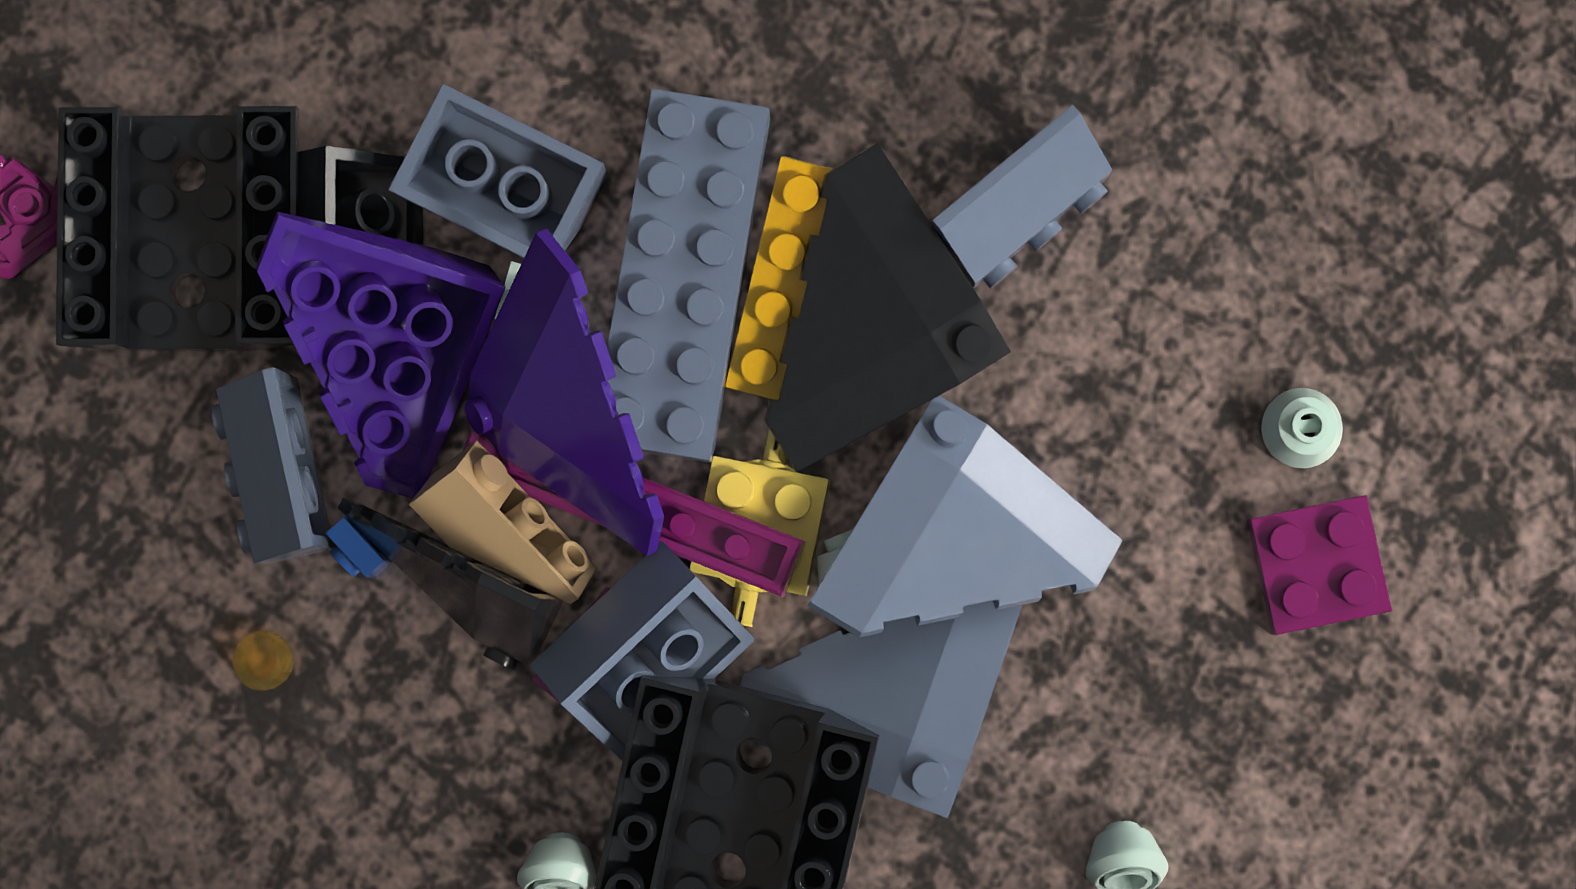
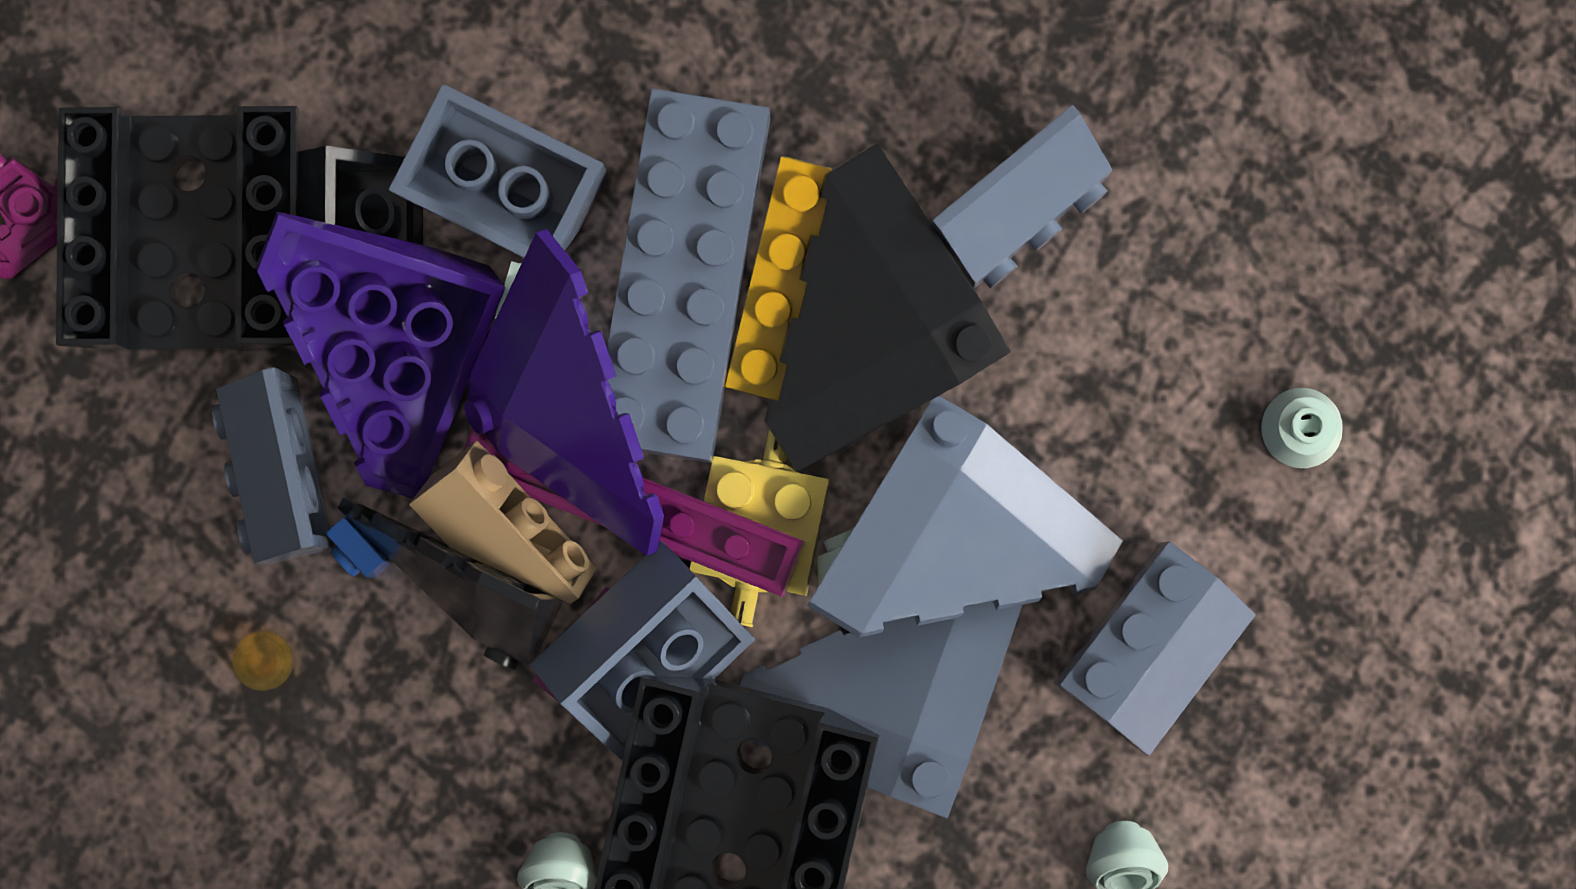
magenta plate [1247,495,1392,635] -> none
none -> sand blue slope [1054,541,1256,756]

